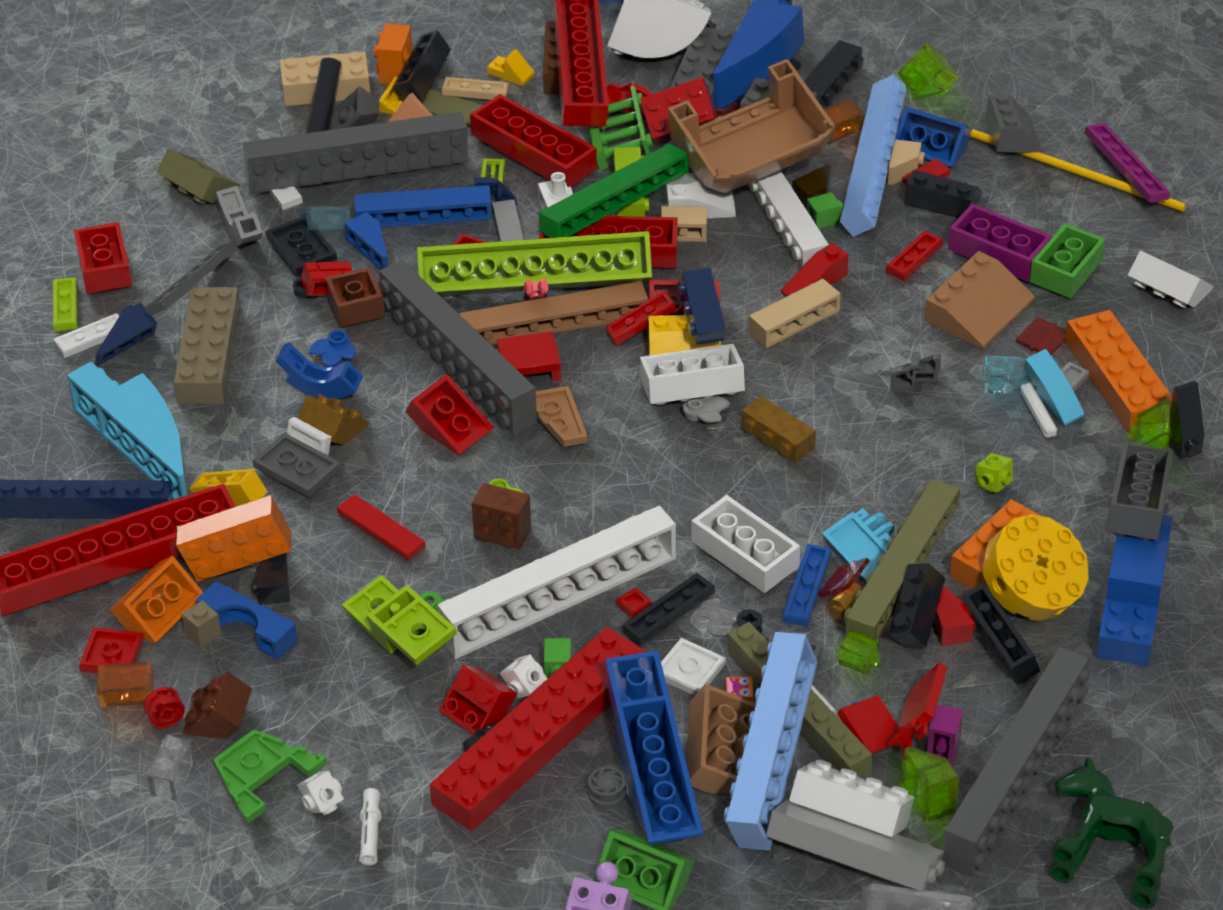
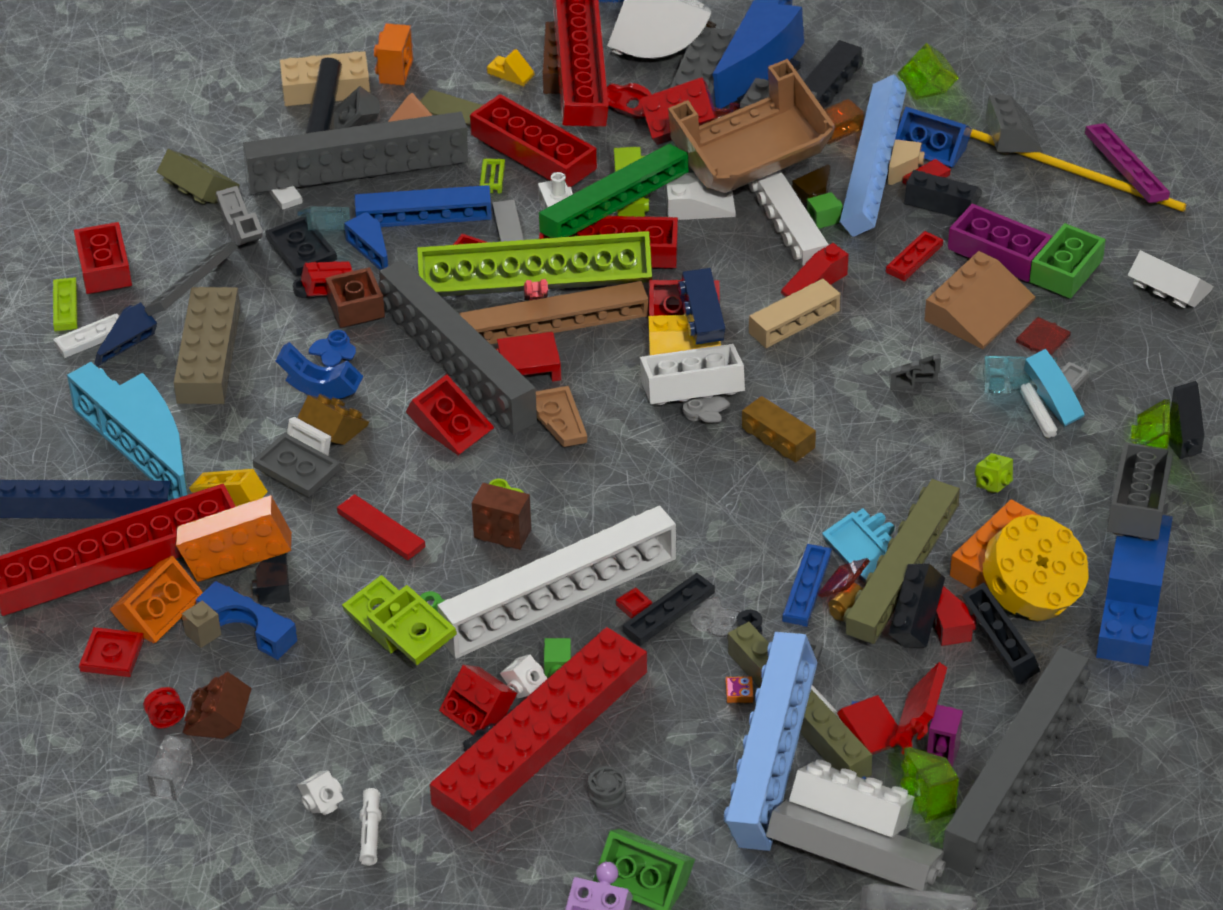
clear orange brick [97,663,154,707] -> none
bright green wing [213,729,327,824] -> none
yellow slope [379,76,403,115] -> none
black brick [393,30,451,103] -> none
tan tile [442,77,509,100] -> none
dark blue slope [474,177,517,205] -> none
bright green fence [589,86,653,170] -> none
red tile [605,290,677,346] -> none
blue slope [605,650,703,845] -> none
tan brick [661,206,707,242] -> none
white tile [661,638,726,696] -> none
medium nougat slope [686,684,756,795] -> none
white brick [691,495,800,593] -> none
clear neon green brick [838,629,881,675] -> none
dark green animal [1048,757,1174,909] -> none
orange brick [1065,310,1172,434] -> none

